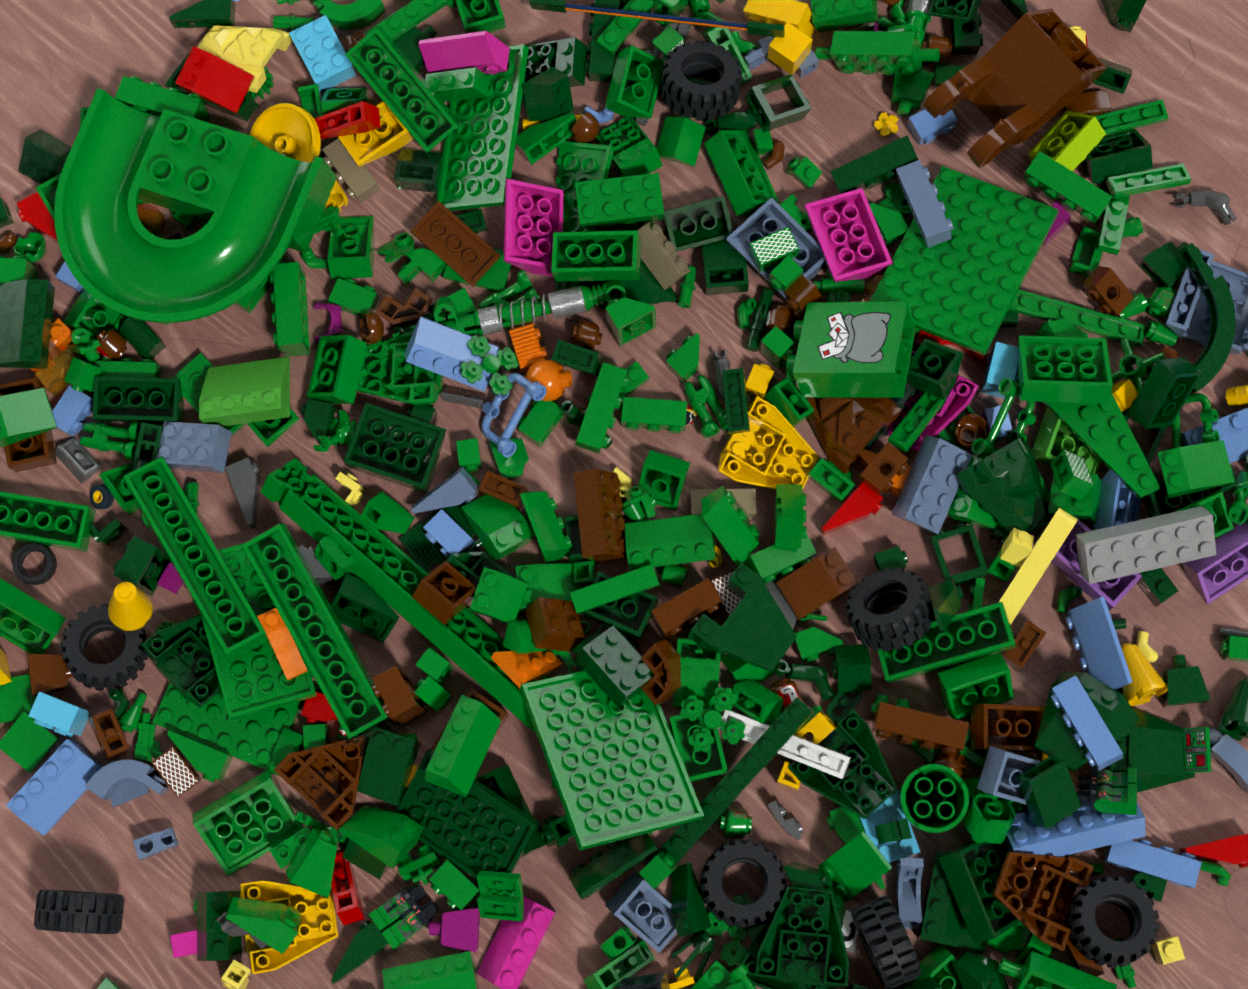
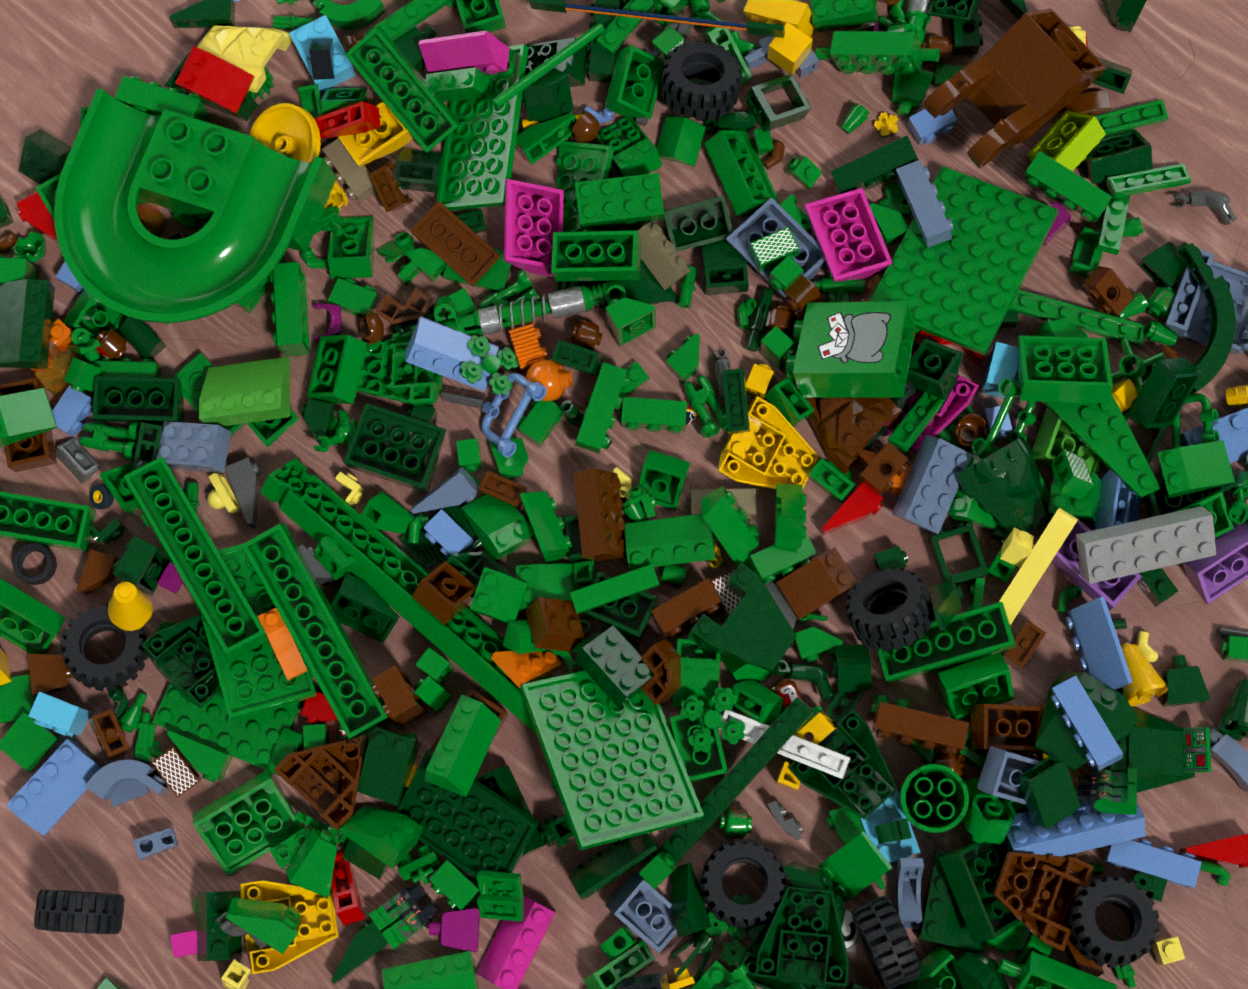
none -> reddish brown slope [76,549,119,594]
none -> light yellow tile [207,473,242,514]
none -> black slope [309,38,335,80]
none -> reddish brown panel [369,164,413,213]
none -> green arm [408,514,431,543]
none -> green piece [491,23,605,109]
none -> green cone [840,103,870,135]

